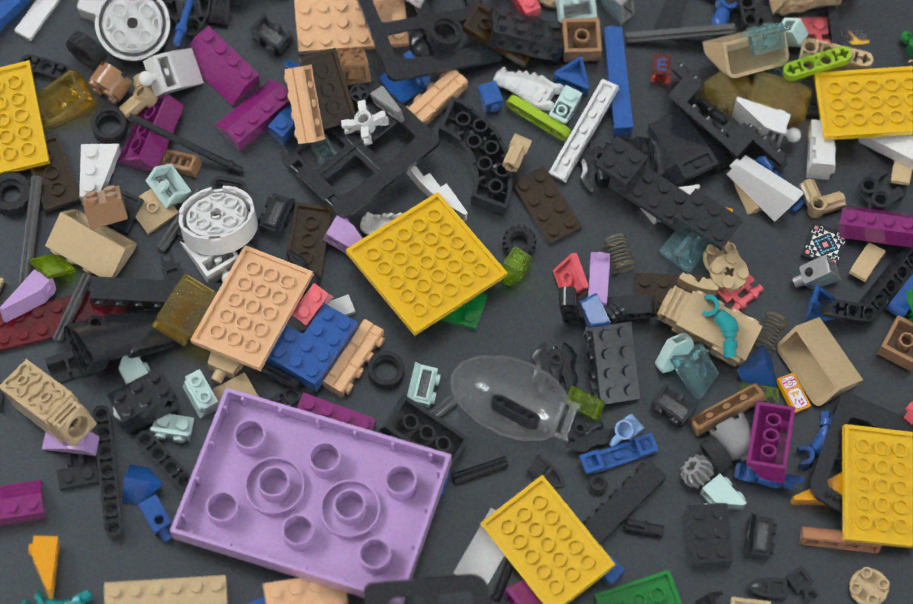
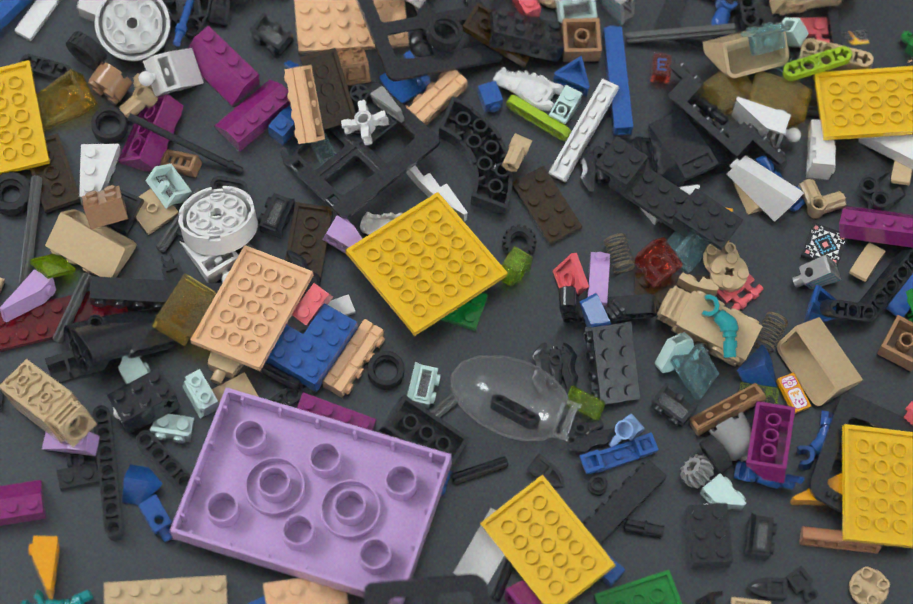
none -> clear red slope [634,237,683,288]

